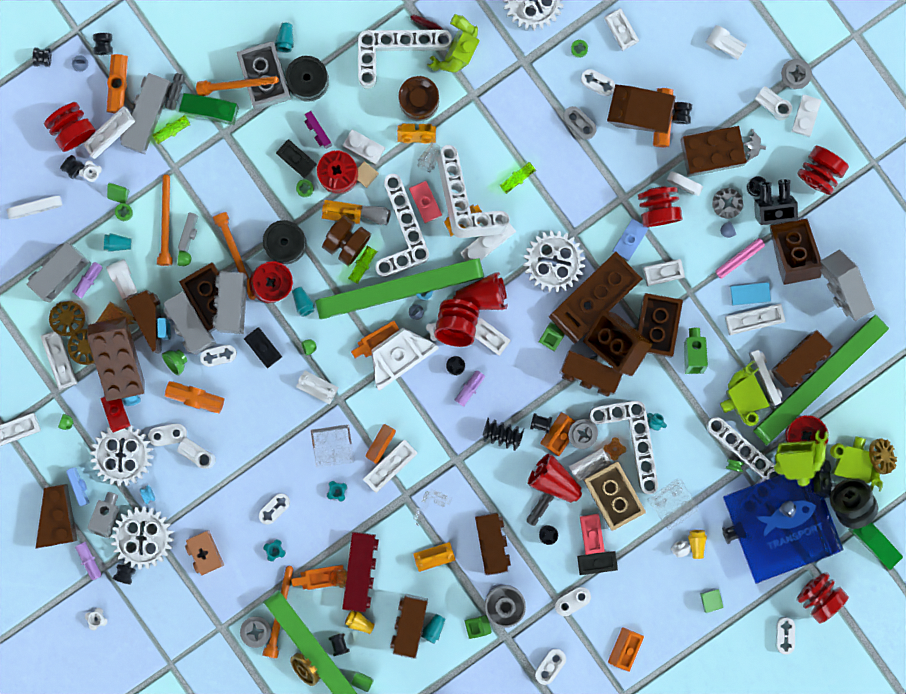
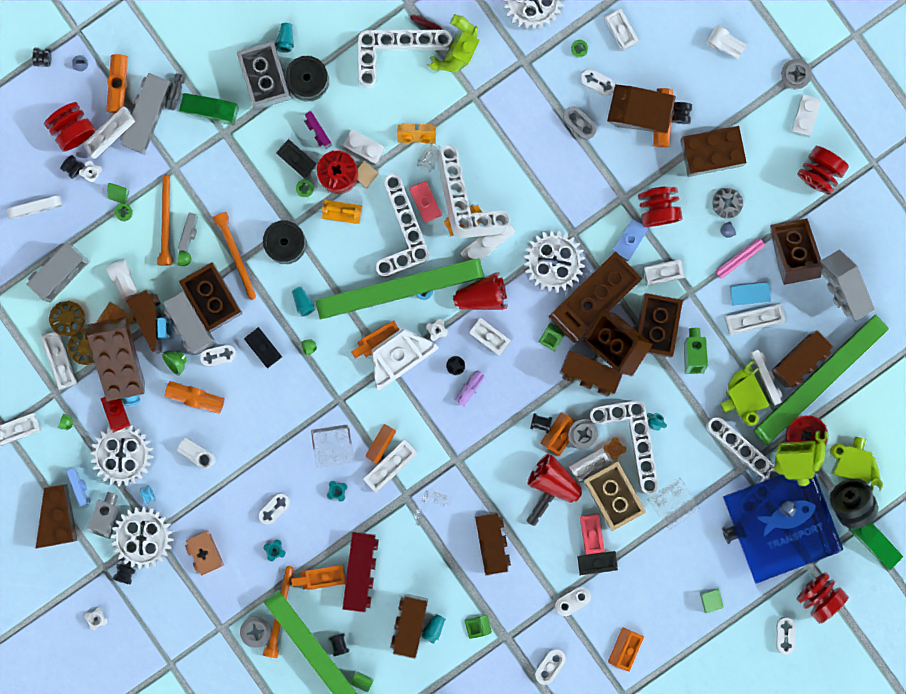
lavender axle [72,262,103,298] -> none
lavender axle [75,542,102,580] -> none
black wheel [93,33,113,55] -> none
teal cone [104,233,132,252] -> none
white plate [148,424,187,446] -> none
clear neon green pin [152,115,191,145] -> none
orange piece [196,76,279,96] -> none
light grey brick [213,272,248,334] -> none
red wheel [249,261,293,303] -> none
pearl gold wheel [290,653,320,686] -> none
white hinge [296,370,339,404] -> none
reddish brown wheel [322,215,372,267] -> none
clear orange plate [329,567,347,588] -> none
yellow cone [345,611,375,634] -> none
clear neon green pin [348,245,378,284] -> none
light grey cone [361,205,391,226] -> none
reddish brown wheel [398,76,439,121] -> none
sand blue hinge [409,304,424,320] -> none
light orange hinge [413,542,455,572] -> none
red wheel [434,299,480,347] -> none
black piece [482,418,525,451] -> none
light grey wheel [485,585,526,628] -> none
clear neon green pin [499,162,536,195] -> none
black wheel [539,525,558,545] -> none
white beam [667,171,703,196] -> none
white plate [670,541,691,557] -> none
yellow cone [688,530,707,559] -> none
bright green bush [726,459,744,472] -> none
light grey piece [743,129,766,162] -> none
black wheel [747,176,766,197] -> none
white piece [754,86,792,120] -> none
black brick [754,179,798,225] -> none
black plate [813,459,832,498] -> none
pearl gold wheel [869,438,897,475] -> none

